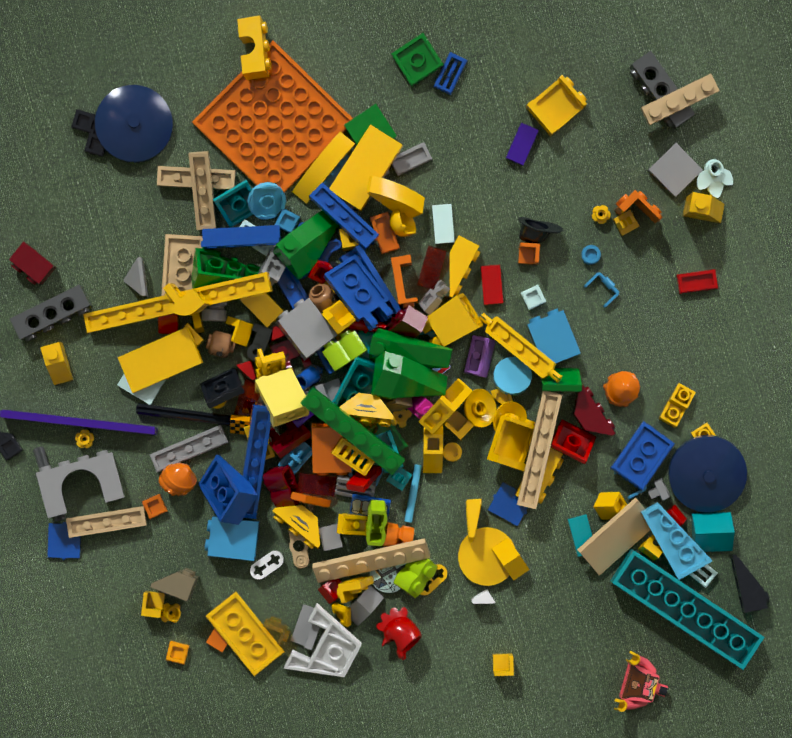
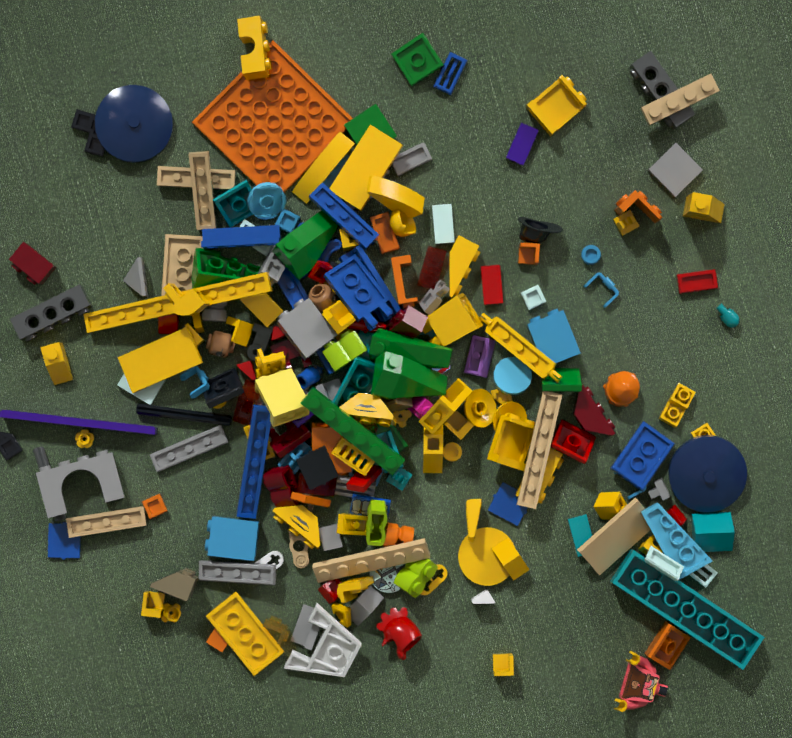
orange hair [158,463,197,496] -> none
light orange tile [166,641,190,665] -> none
blue slope [198,455,258,525] -> none
light orange tile [230,415,251,435] -> none
medium azure bar [404,464,422,523] -> none
yellow plate [592,205,611,224] -> none
light aqua plate [697,159,733,198] -> none
black slope [729,554,770,613] -> none
none -> dark azure piece [180,366,210,398]
none -> light grey tile [199,560,276,585]
none -> black piece [295,445,339,490]
none -> orange slope [644,621,691,670]
none -> light aqua tile [645,546,684,581]
none -> teal cylinder [716,303,740,328]

